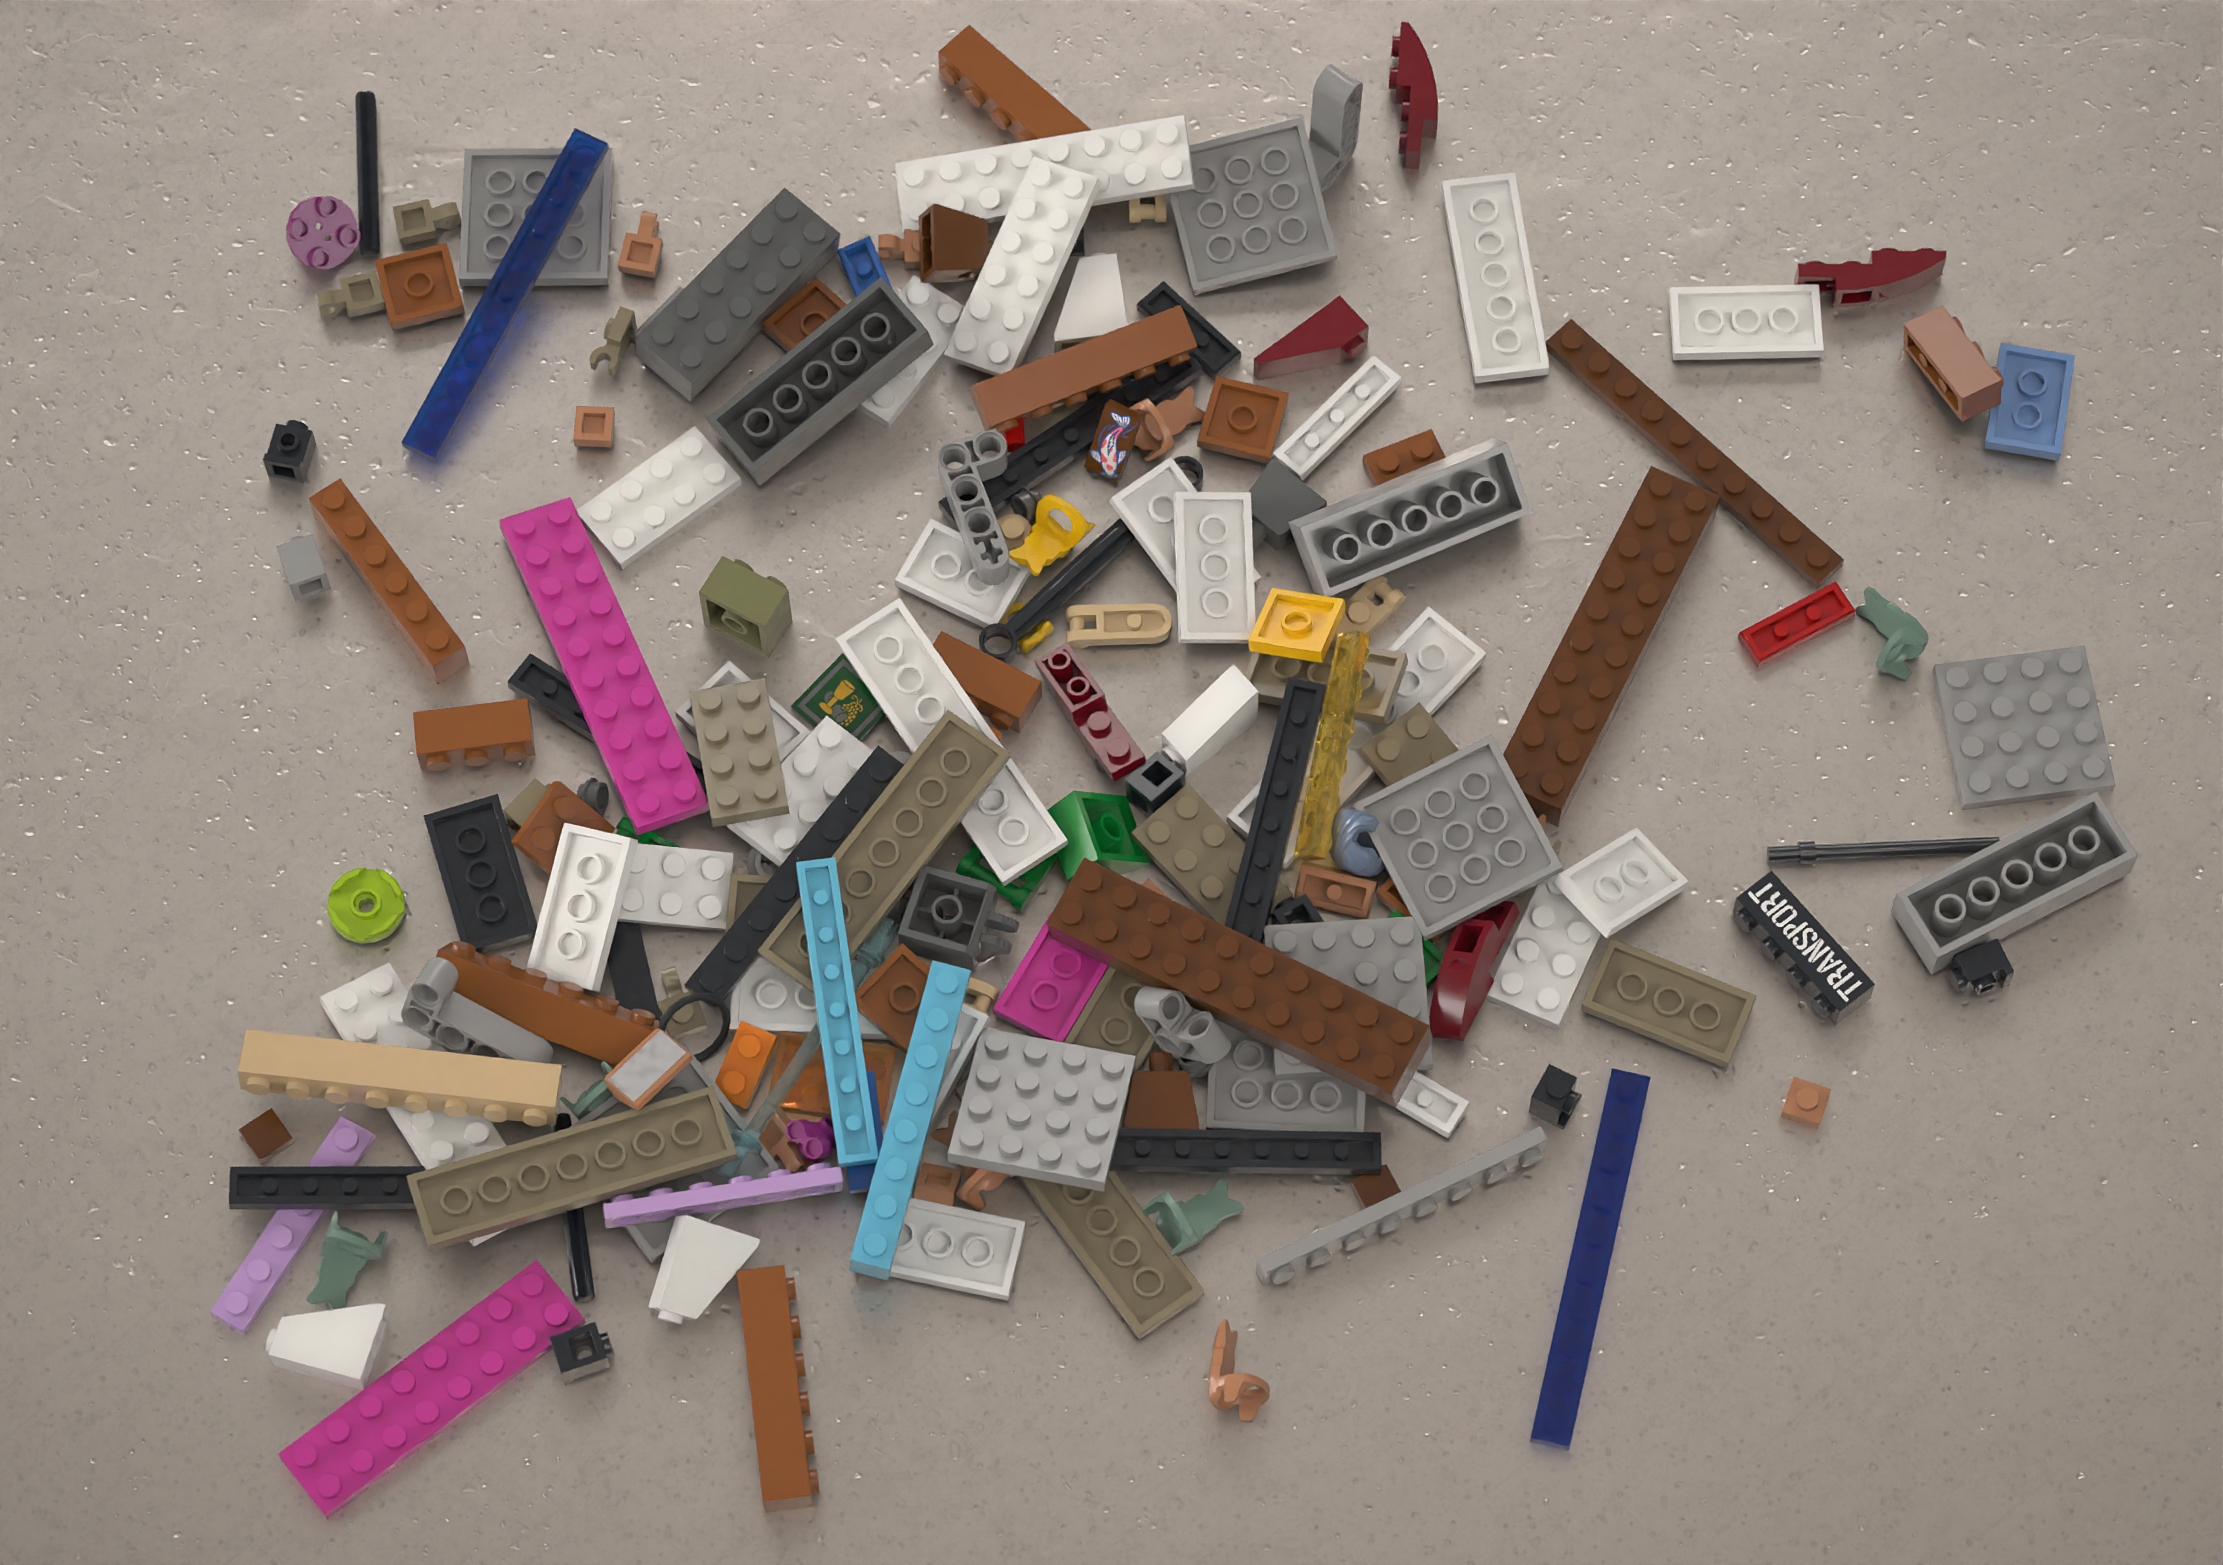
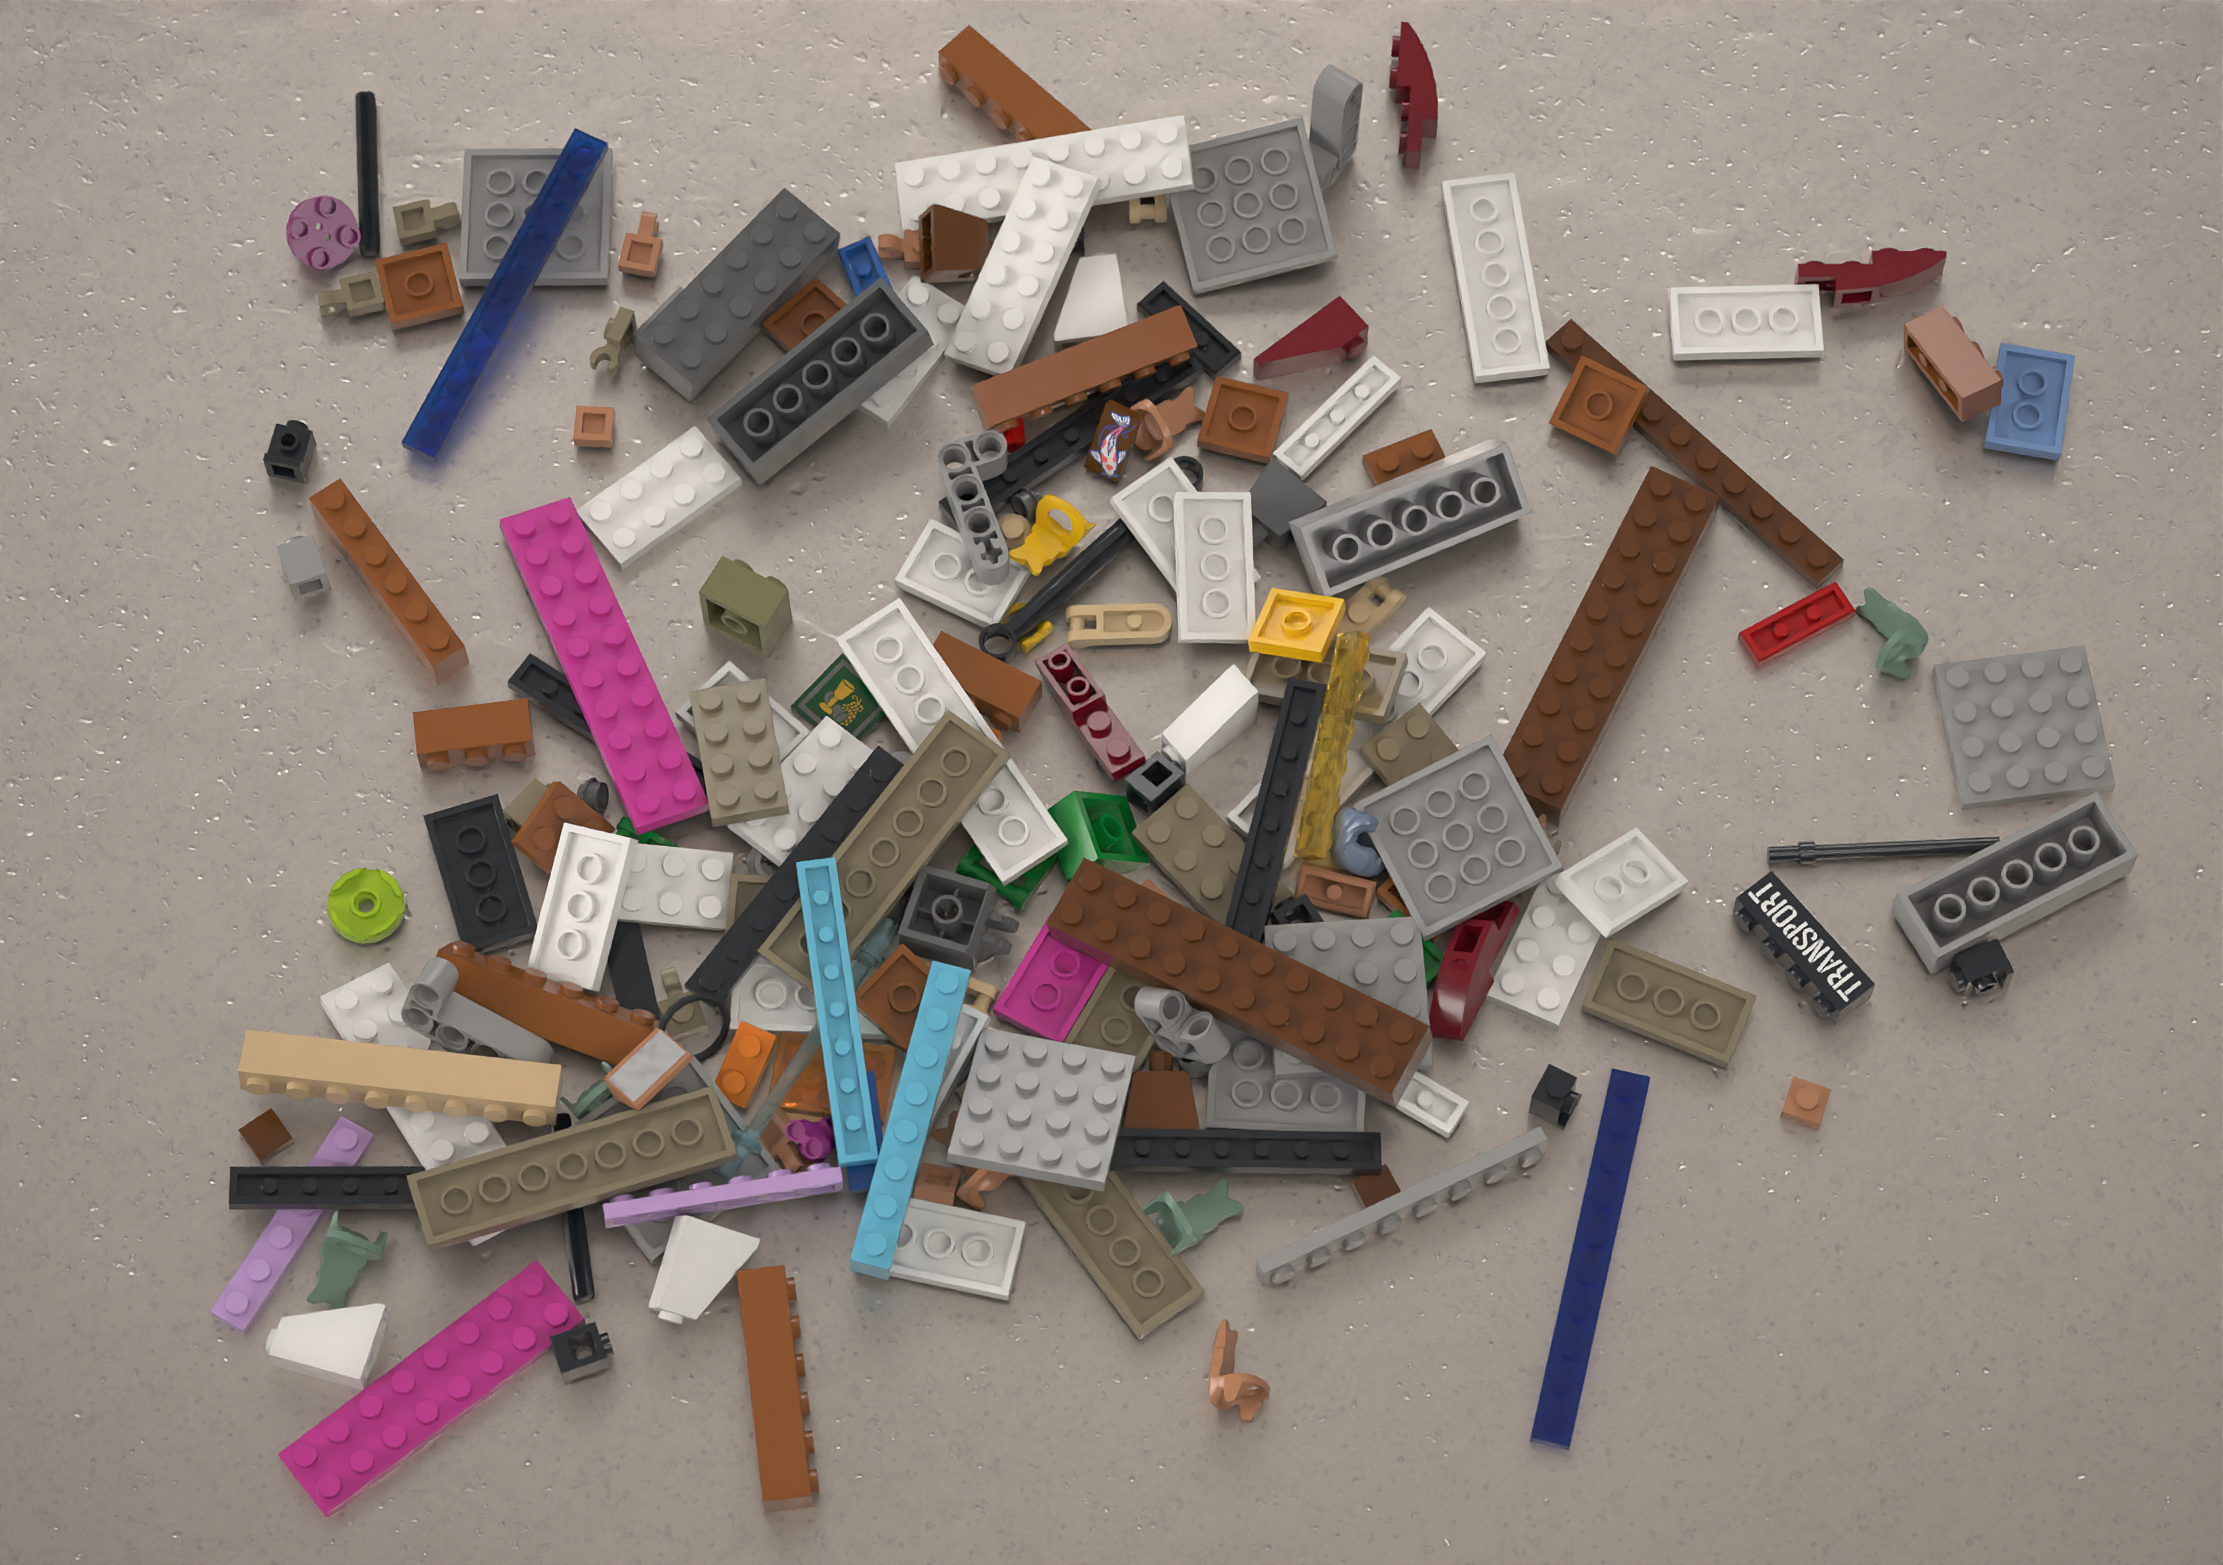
none -> dark orange plate [1549,356,1650,456]

